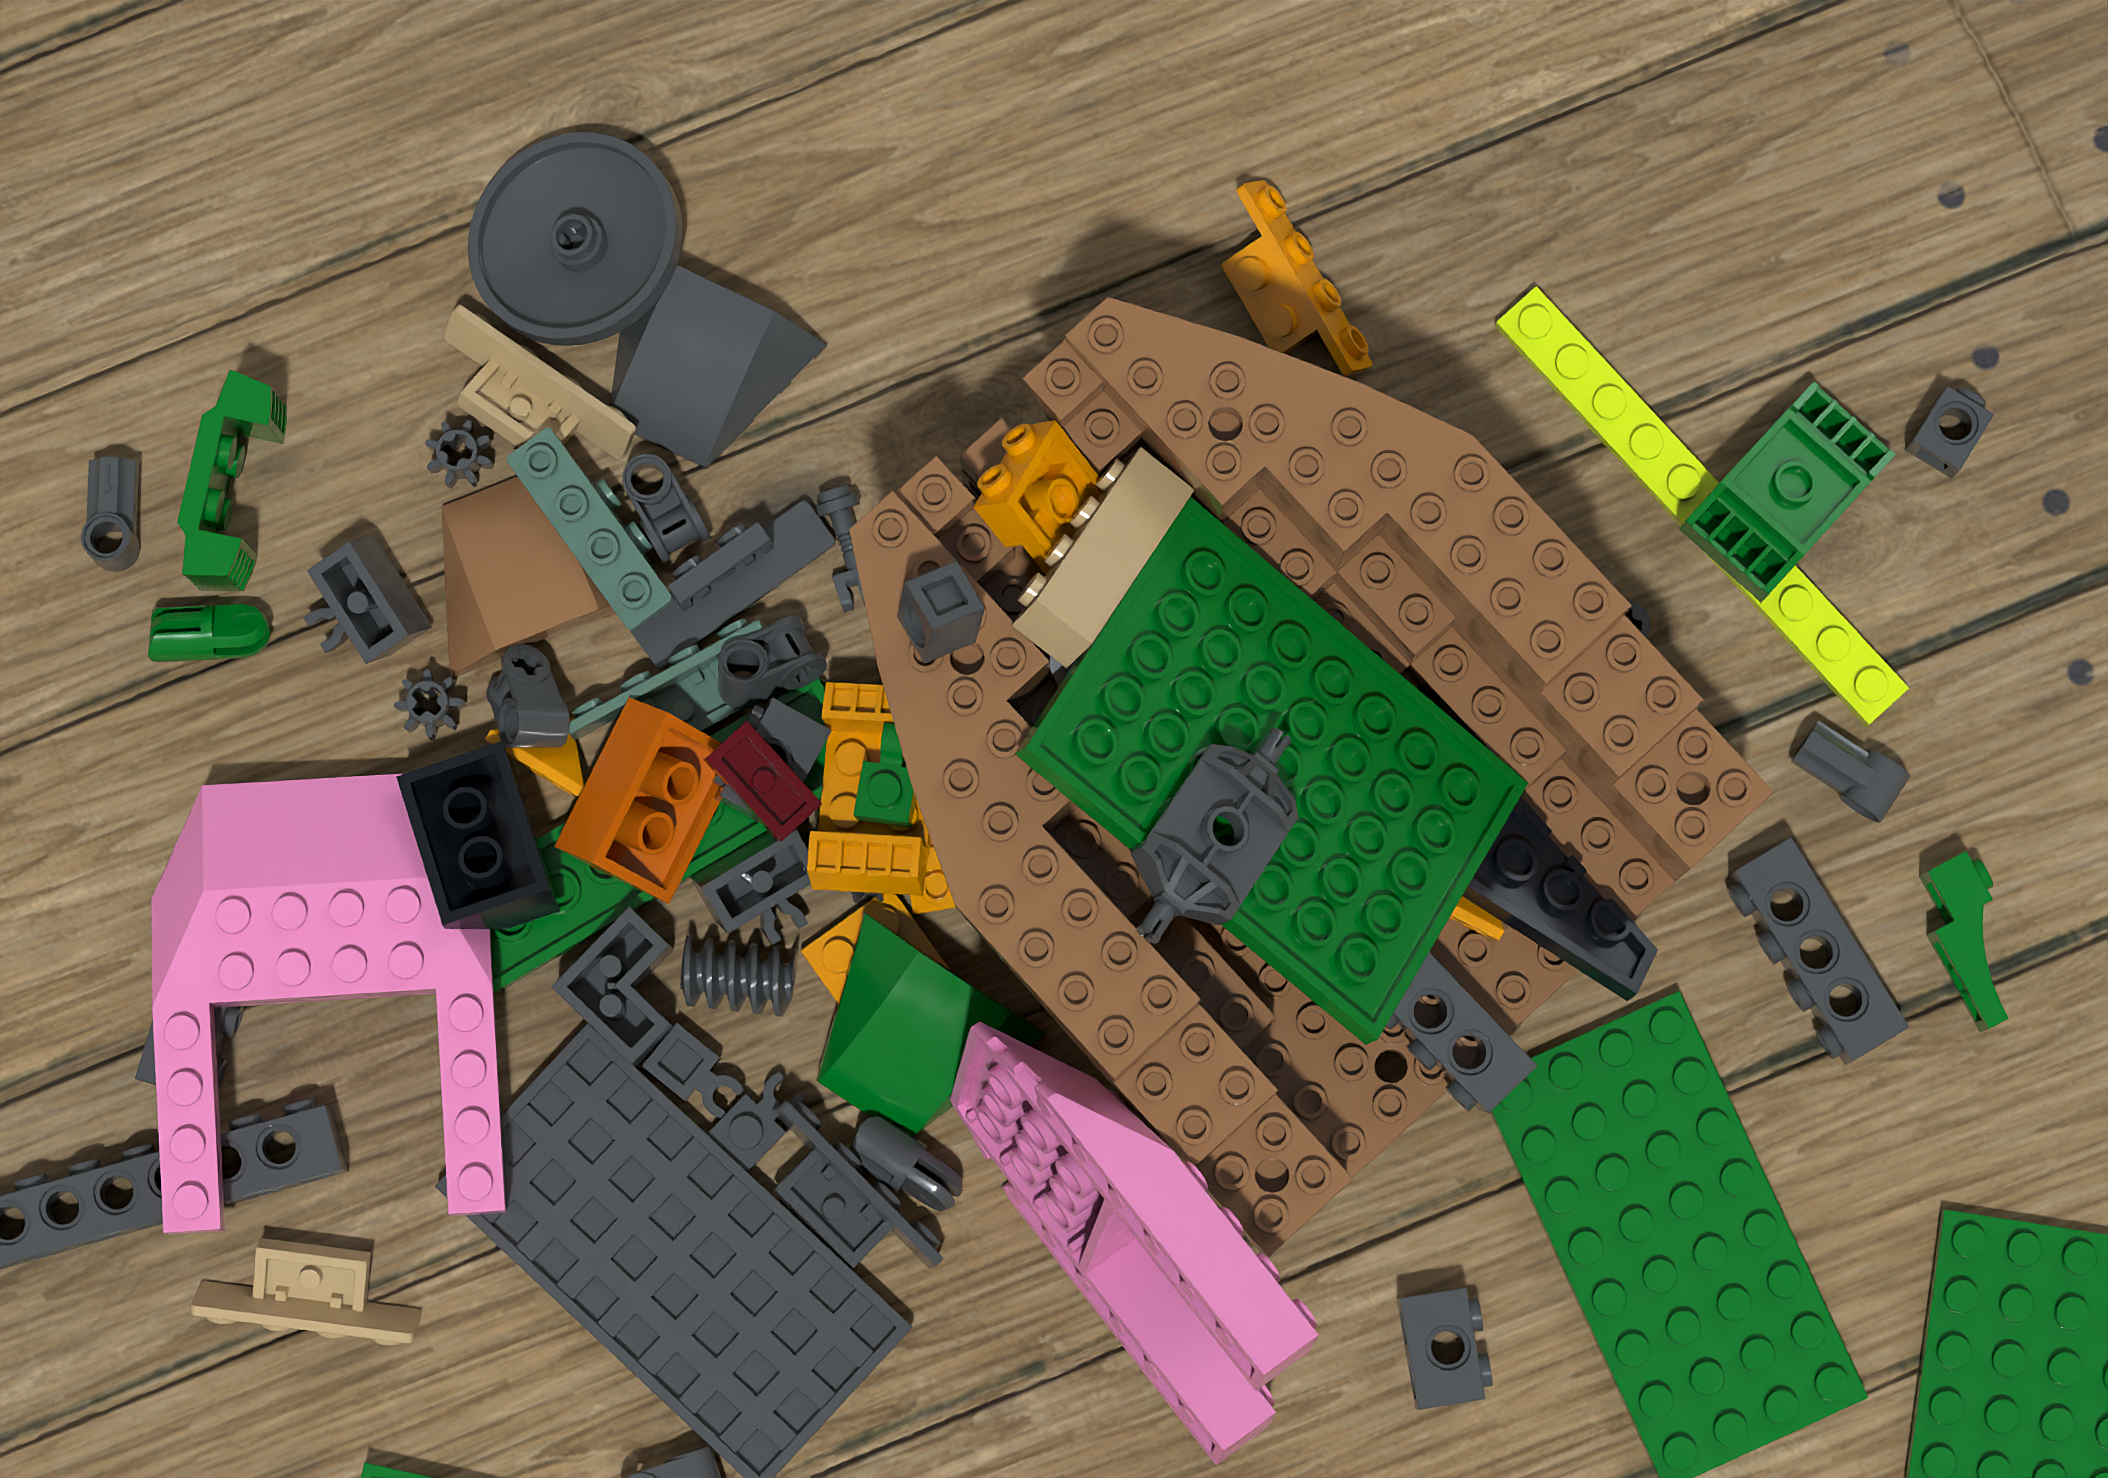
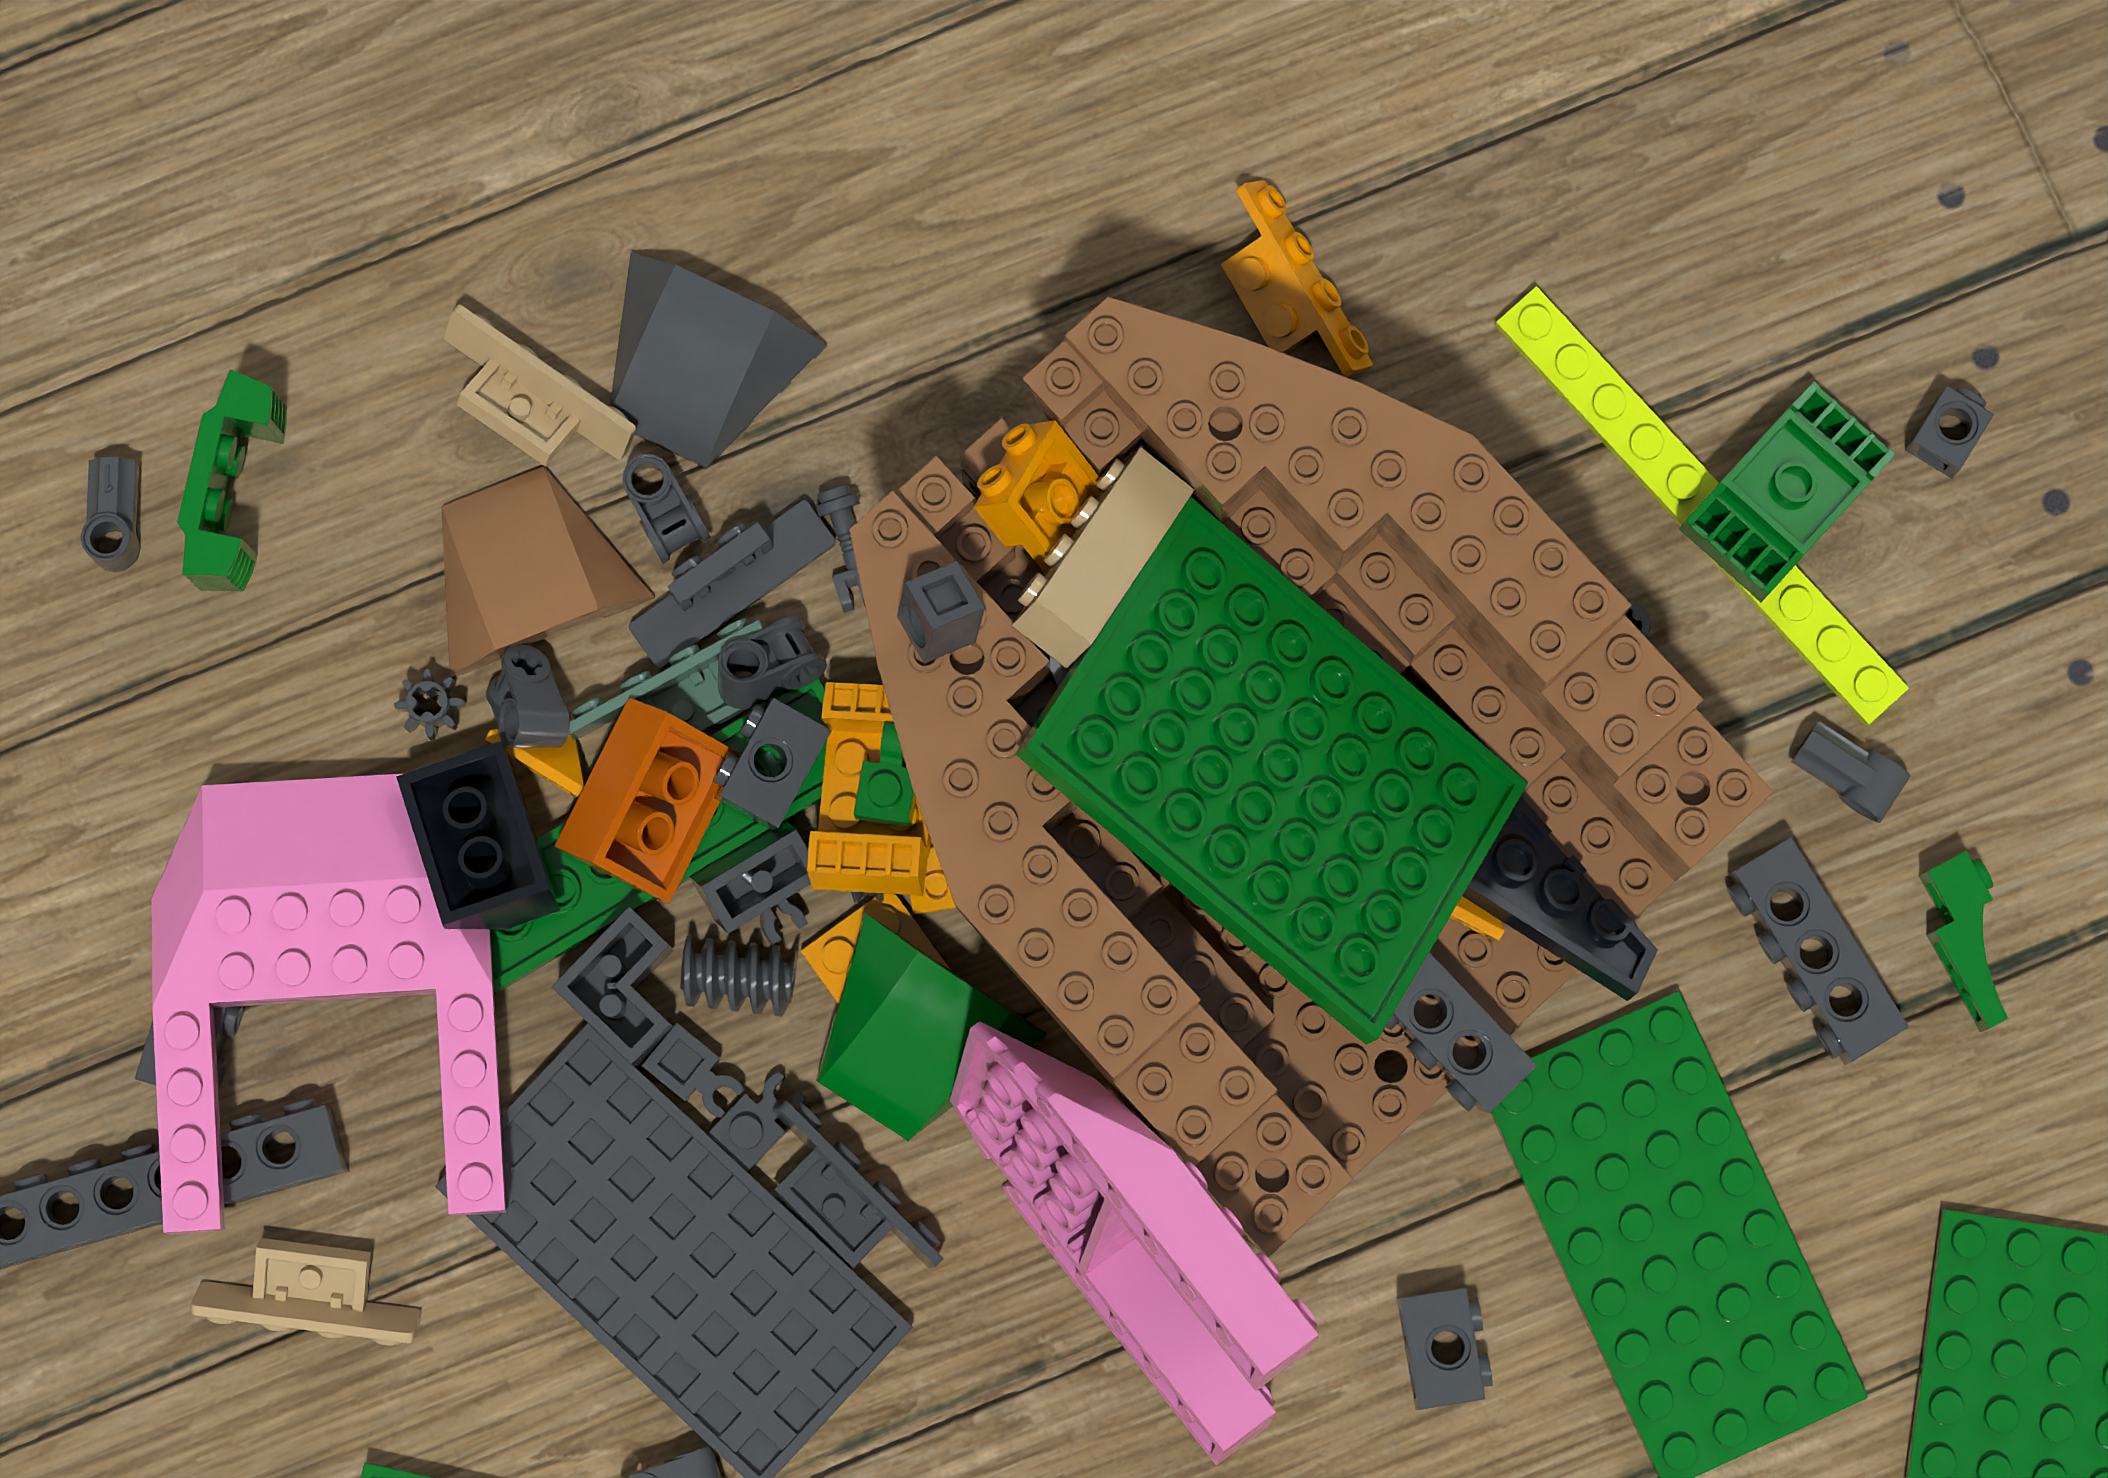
green arm [148,604,270,662] -> none
dark grey brick [303,535,432,664] -> none
dark grey gear [425,420,494,489] -> none
dark grey dish [468,132,683,346] -> none
sand green bracket [507,428,674,631] -> none
dark red plate [703,721,822,842] -> none
dark grey arm [849,1116,963,1211] -> none
dark grey plate [1130,728,1298,944] -> none

